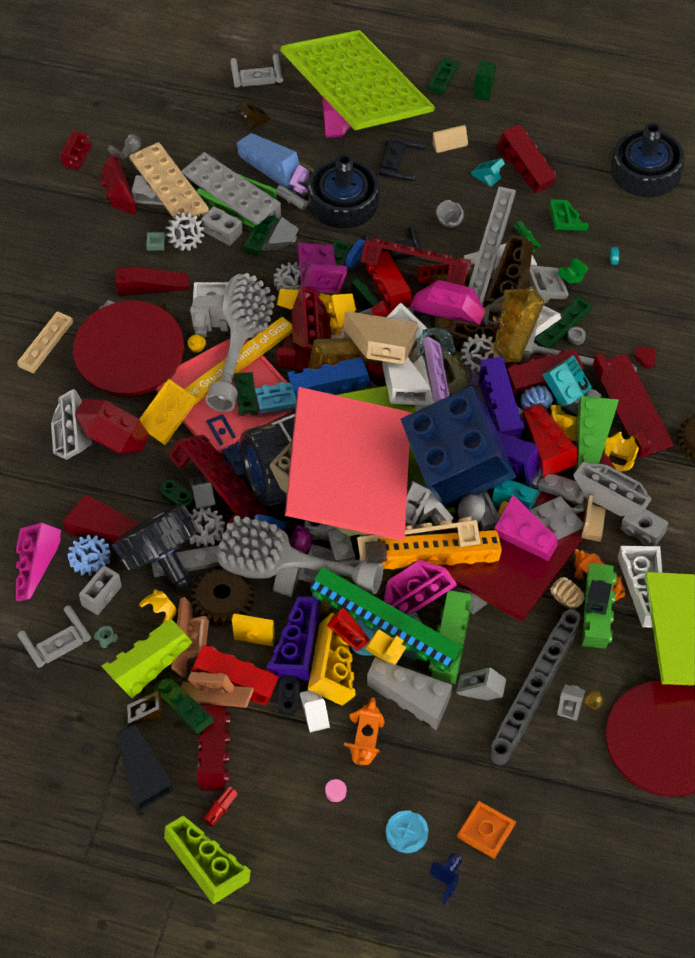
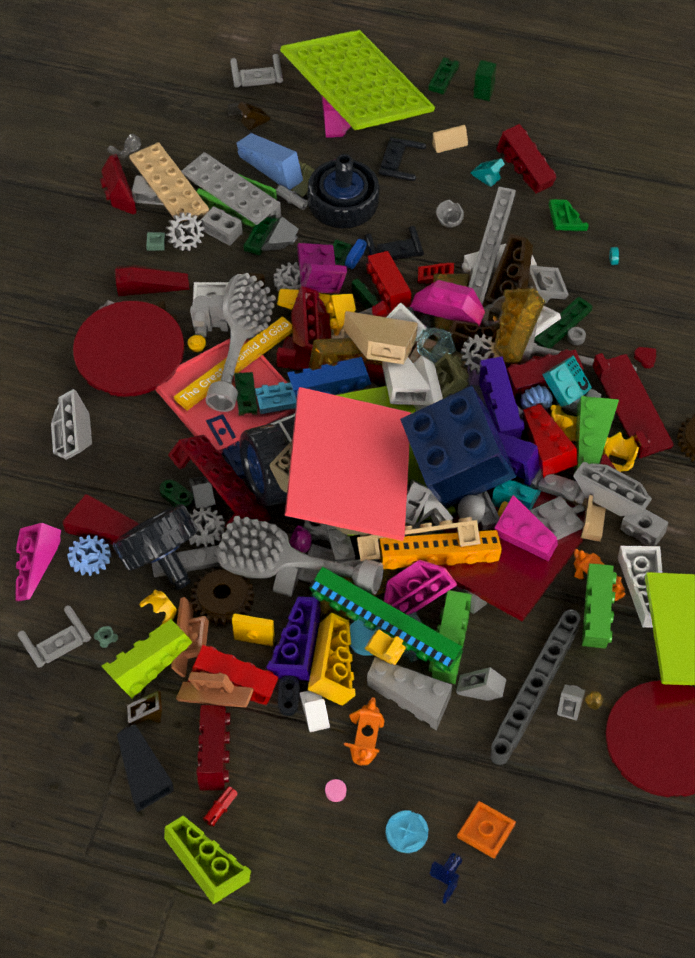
tan plate [17,311,73,374] -> none
dark red hinge [60,130,92,170] -> none
dark red wedge [75,399,150,454] -> none
light grey brick [79,565,122,615] -> none
yellow tile [139,379,198,445] -> none
dark green plate [152,676,214,734] -> none
blue tile [254,515,287,531] -> none
lavender bracket [289,165,310,194] -> none
red slope [327,607,370,651] -> none
dark red bracket [361,238,475,286] -> none
clear smoke tile [365,541,387,563] -> none
lavender tile [423,337,449,402] -> none
green pin [513,221,540,252] -> none
tan gear [550,577,585,610] -> none
green bracket [557,258,588,284] -> none
black brick [585,580,612,615] -> none
black wheel [611,123,684,197] -> none

